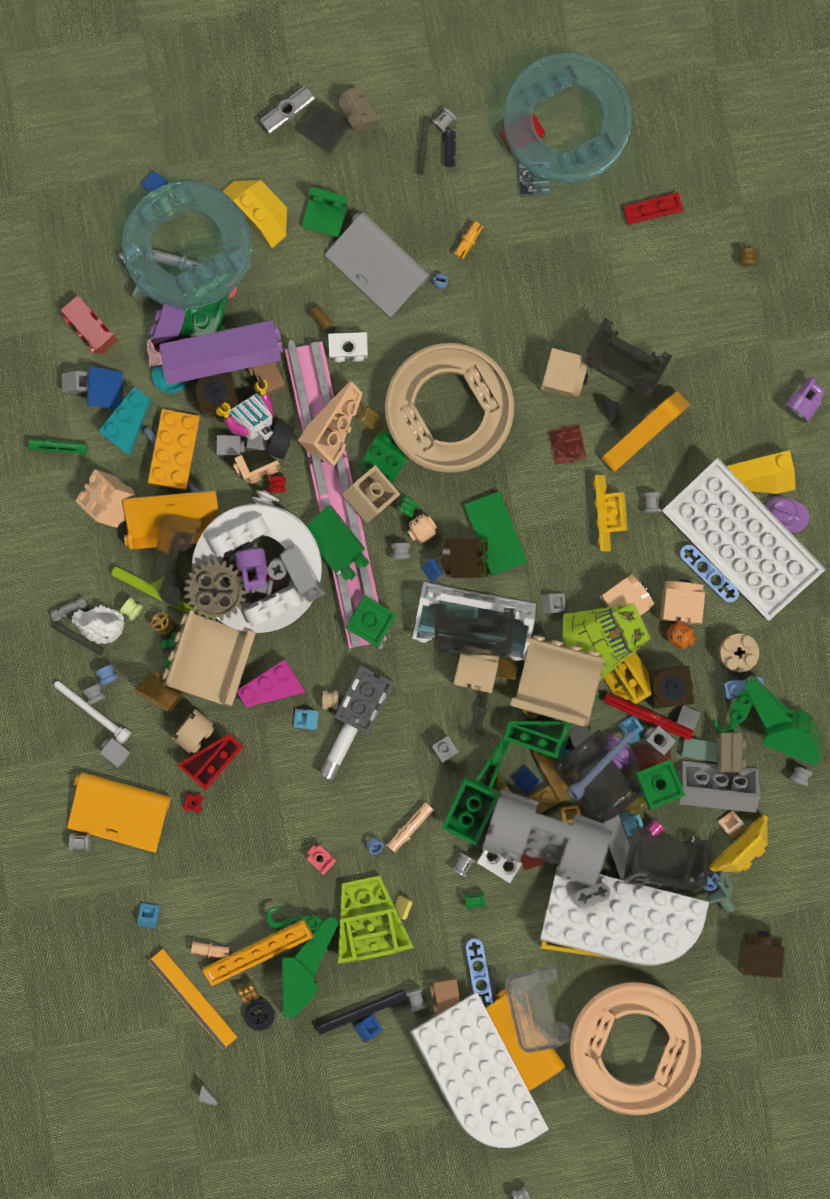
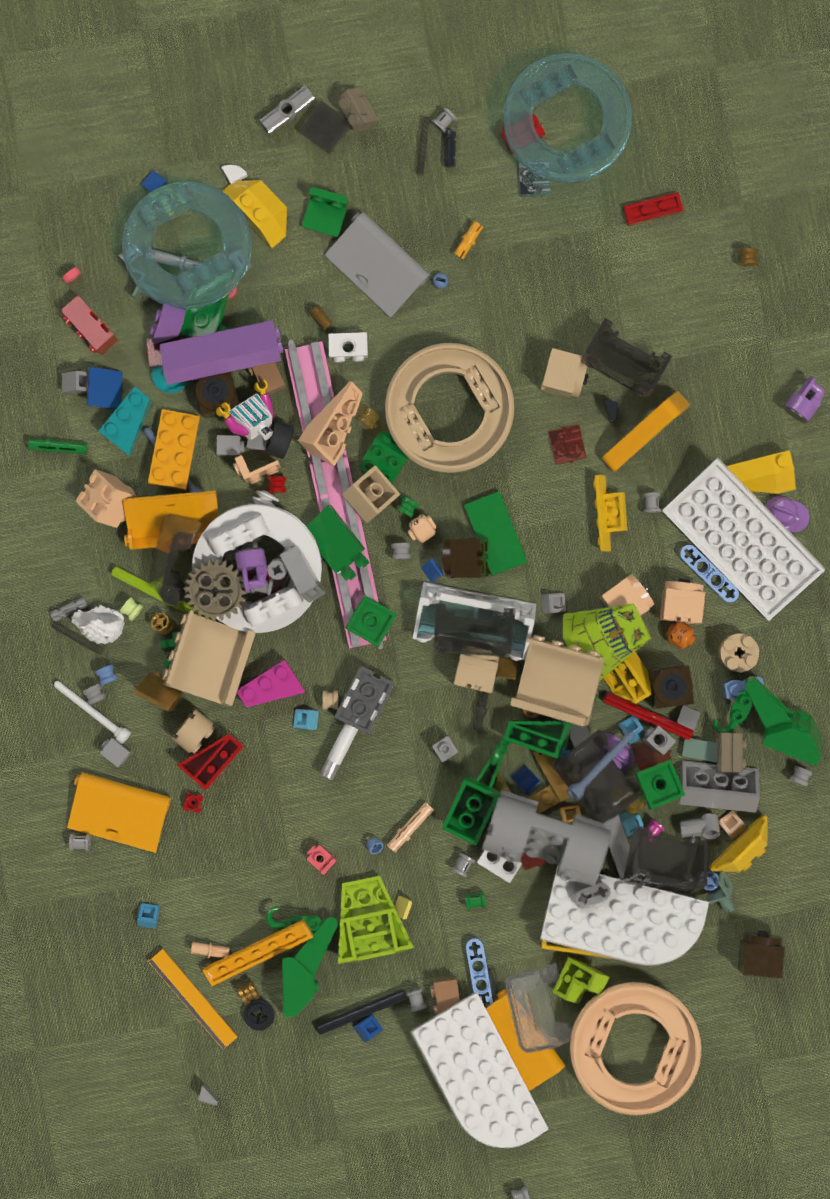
none -> coral tile [62,267,81,284]
none -> white tile [222,165,248,184]
none -> lime brick [553,957,609,1004]
none -> light grey piece [680,814,720,839]

